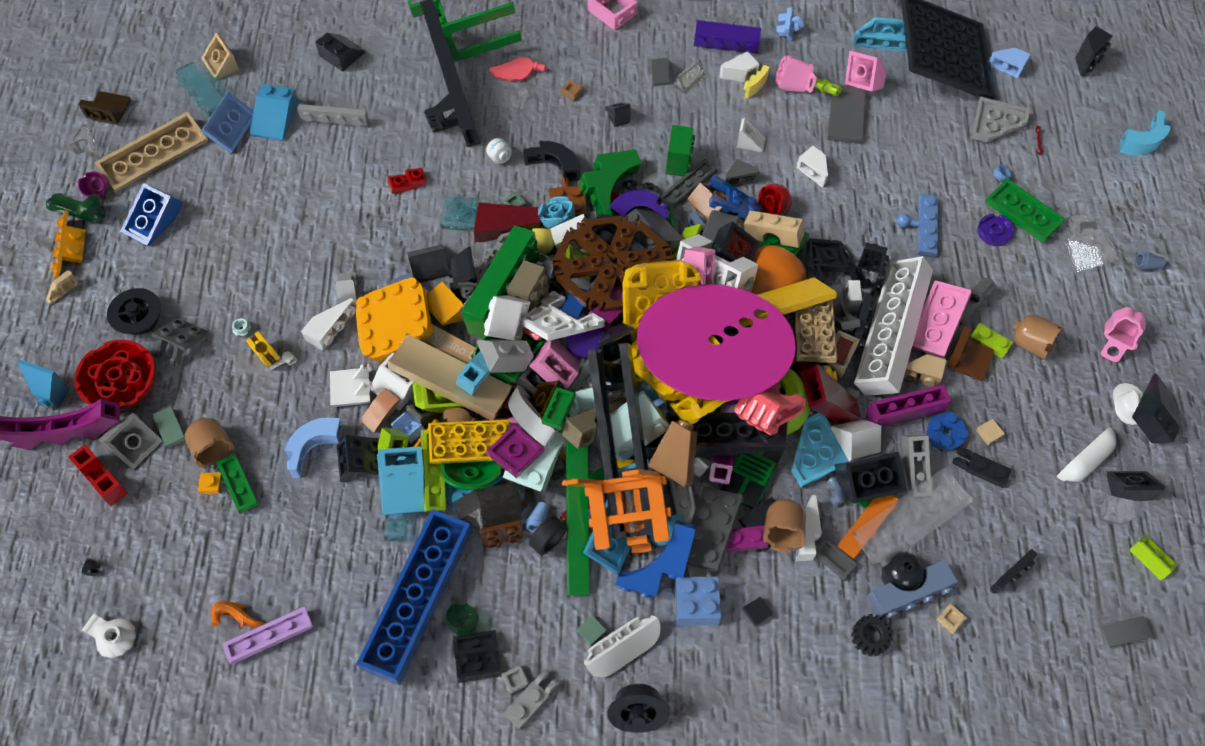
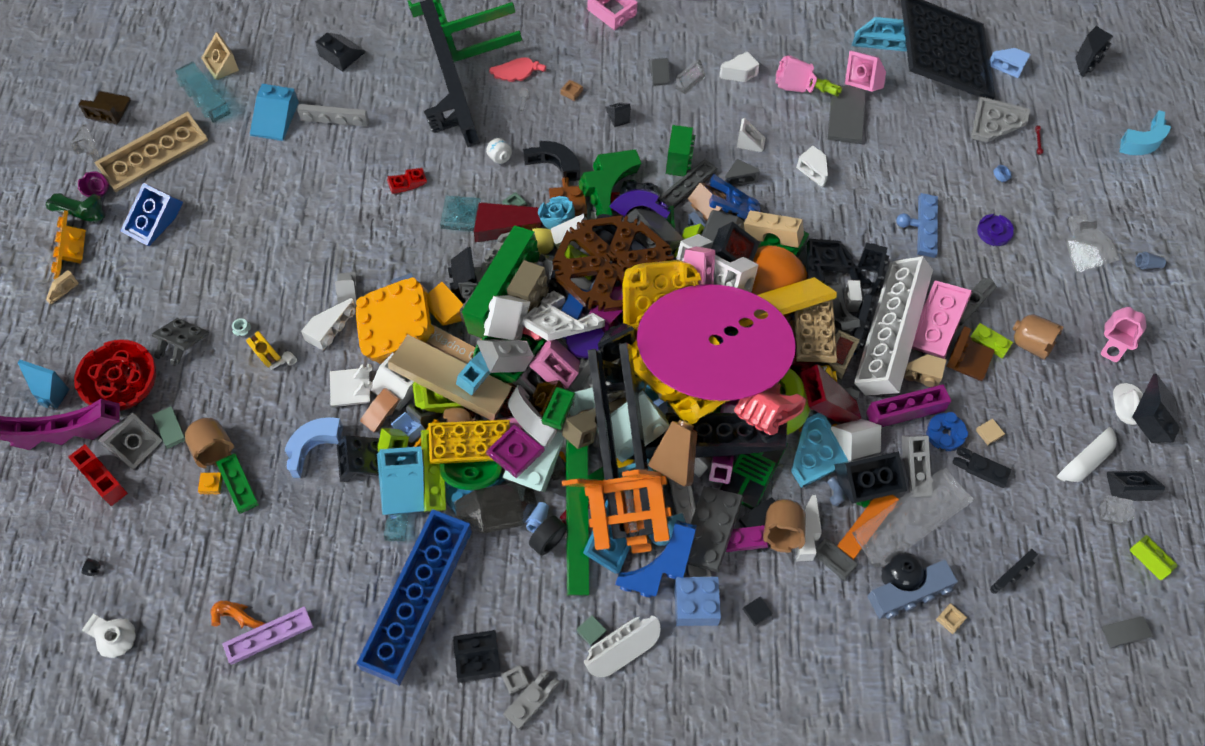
black wheel [107,288,161,335] -> none
medium blue plate [201,92,254,153] -> none
black slope [407,244,449,283] -> none
clear green hair [445,603,479,636] -> none
reddish brown bracket [478,513,523,548] -> none
black wheel [607,684,670,733] -> none
dark purple brick [694,20,761,54] -> none
light yellow slope [743,65,769,99] -> none
red cylinder [758,183,792,216] -> none
light blue hips [777,7,804,41] -> none
black tyre [851,614,893,656] -> none
green plate [985,178,1065,243] -> none

